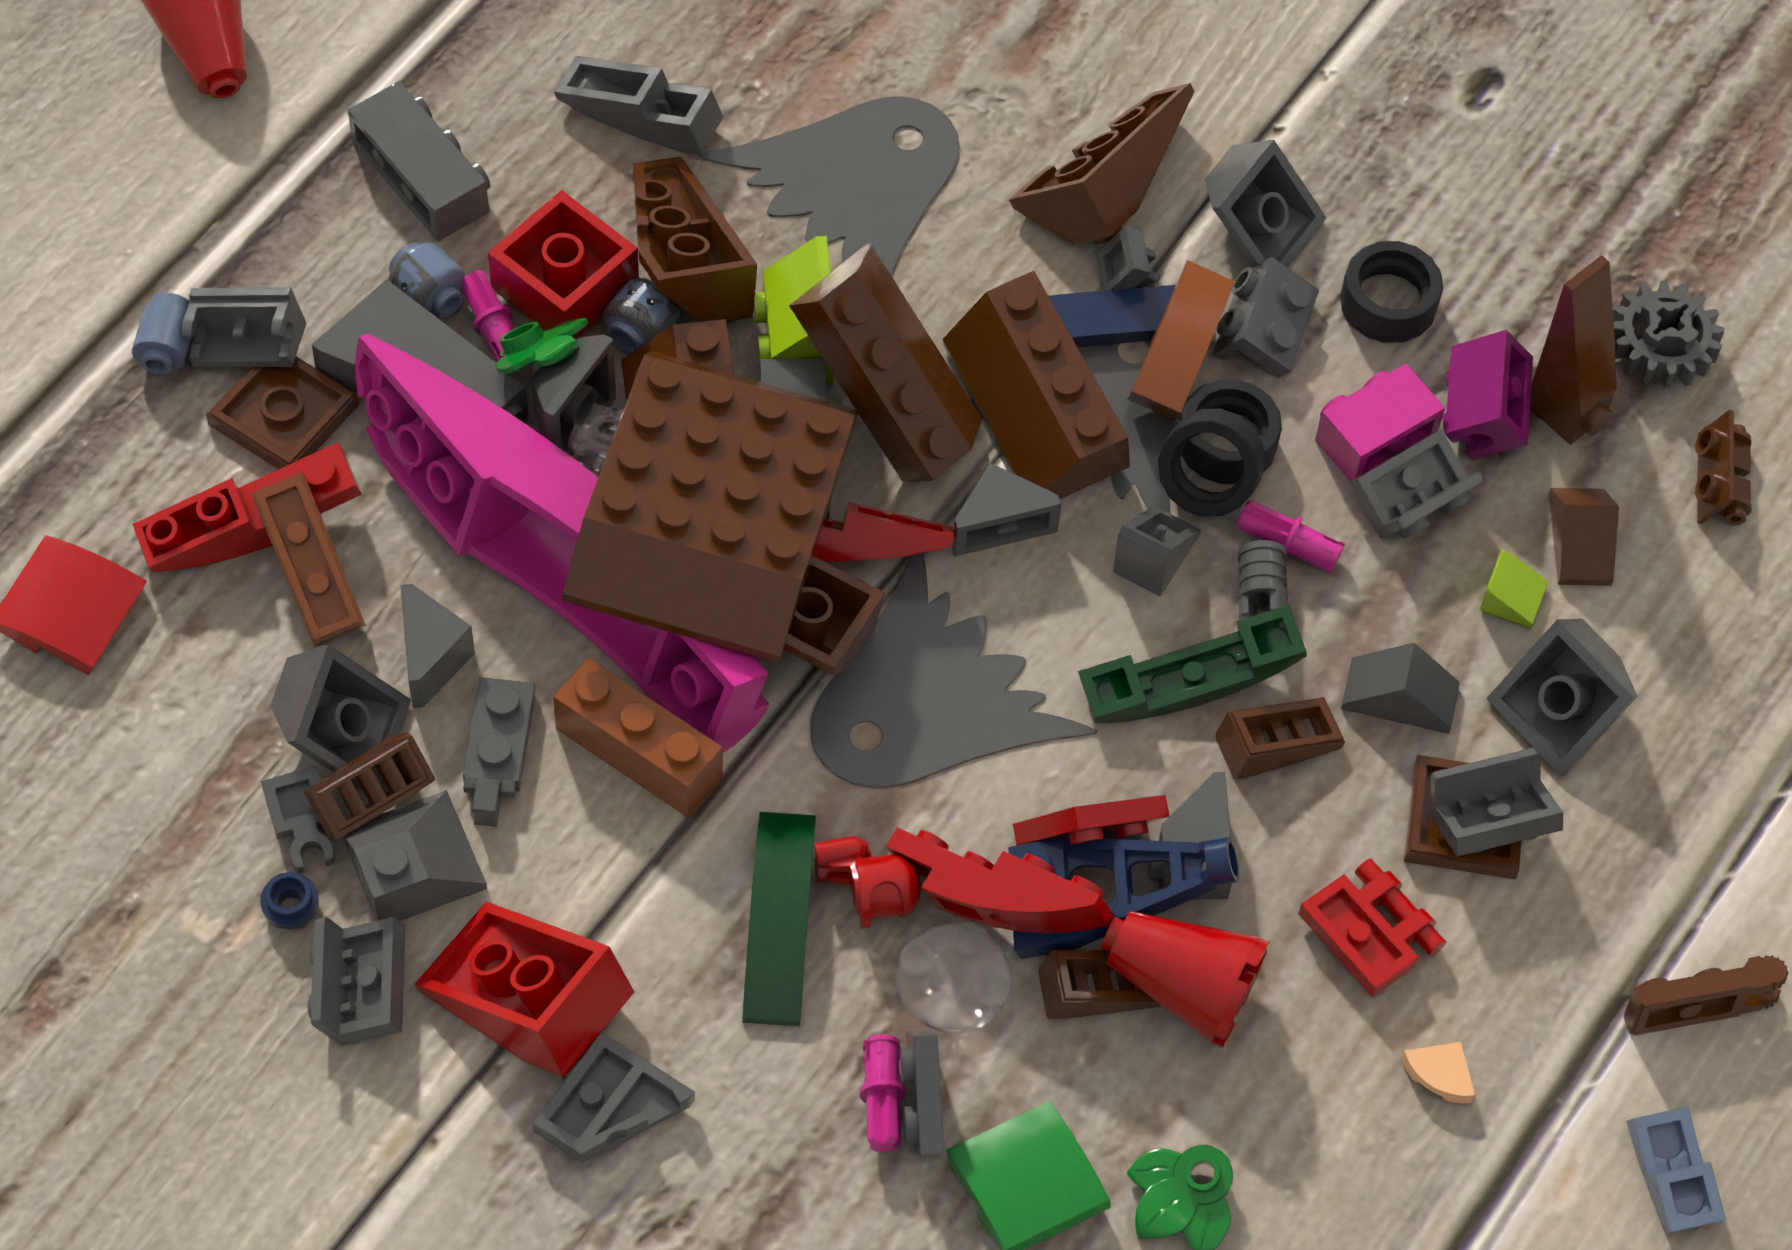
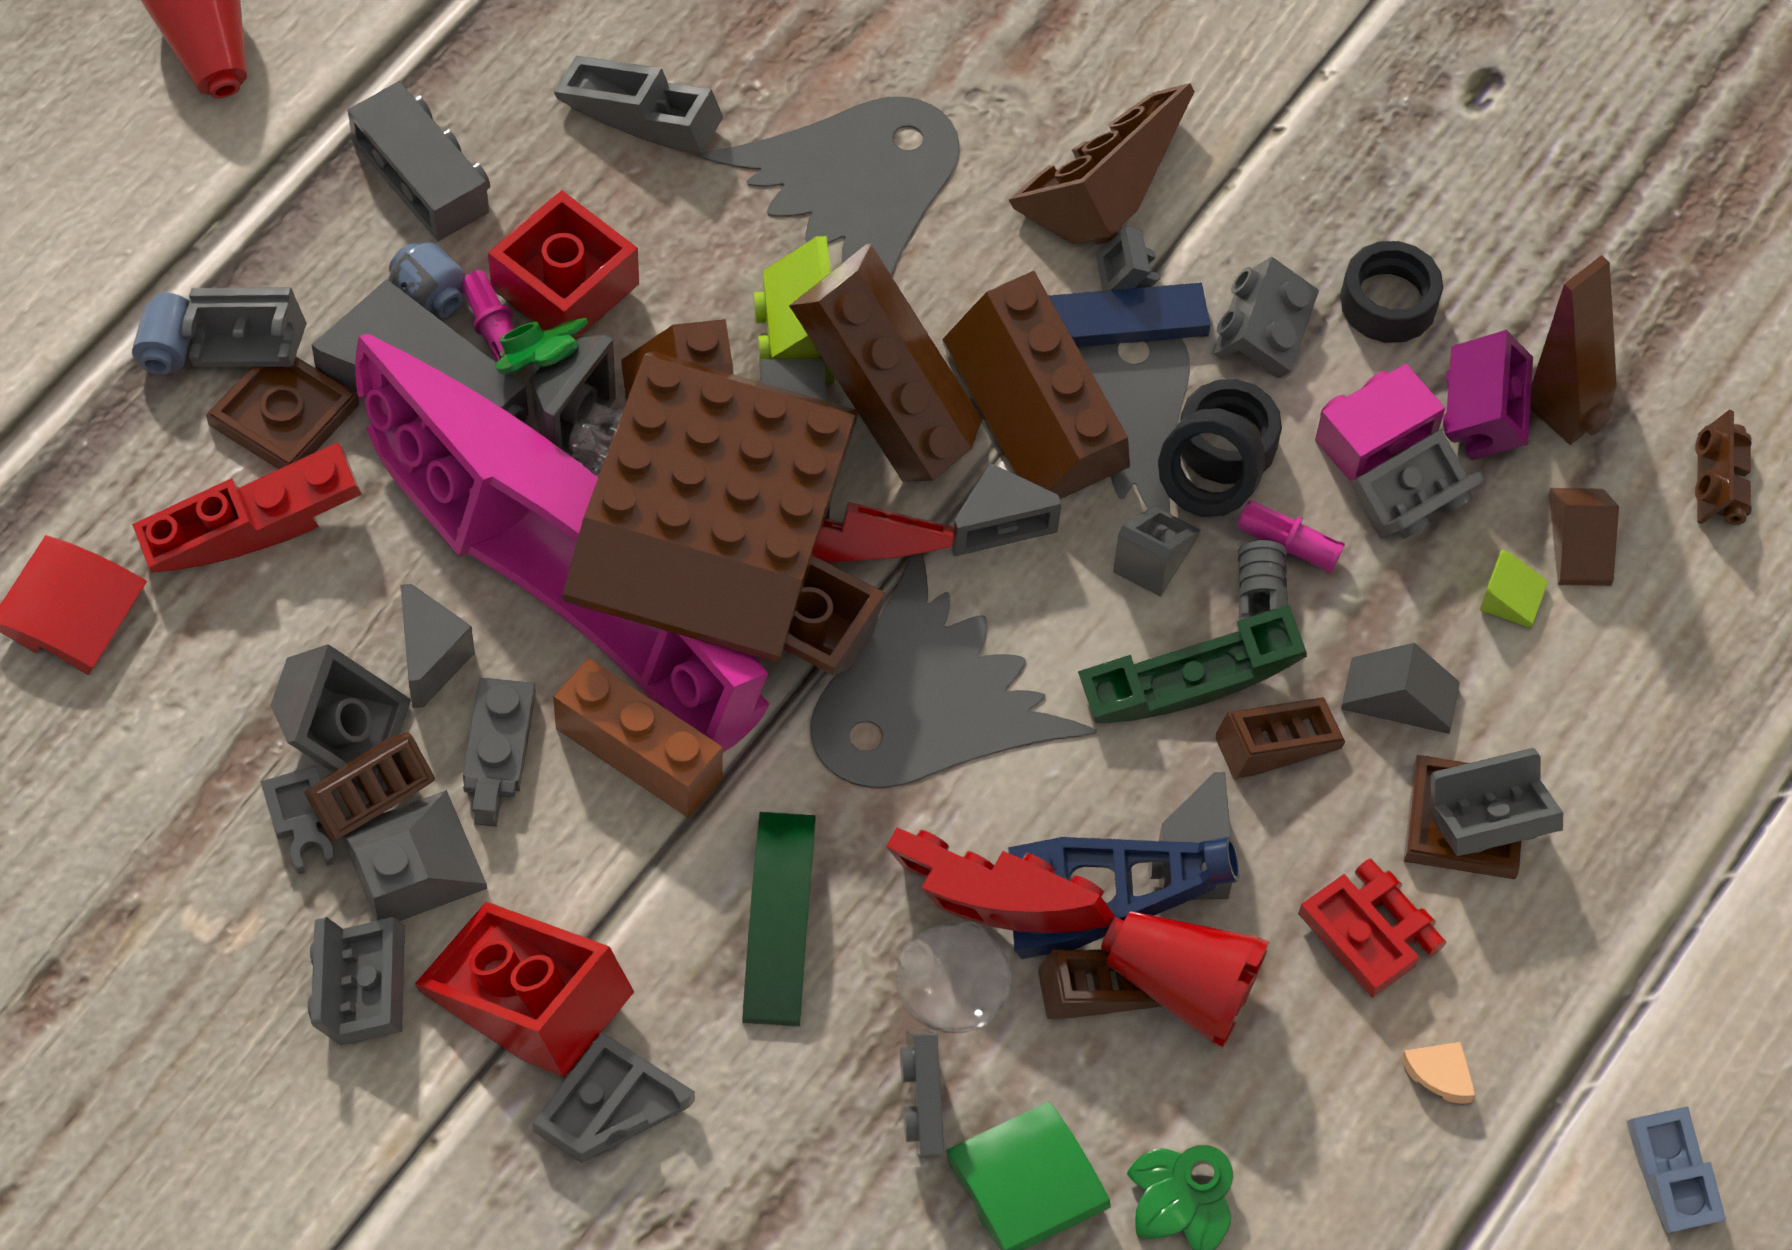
dark orange tile [251,472,367,647] -> none
dark blue plate [260,872,319,929] -> none
head [602,277,681,355] -> none
reddish brown wedge [633,156,757,324] -> none
red piece [814,836,921,929] -> none
dark pink axle [860,1034,906,1152] -> none
red wing [1013,795,1169,846] -> none
dark orange slope [1127,260,1235,420] -> none
dark grey slope [1205,140,1327,267] -> none
dark grey slope [1486,618,1638,776] -> none
dark grey gear [1613,281,1724,388] -> none
reddish brown hinge [1623,955,1789,1036] -> none

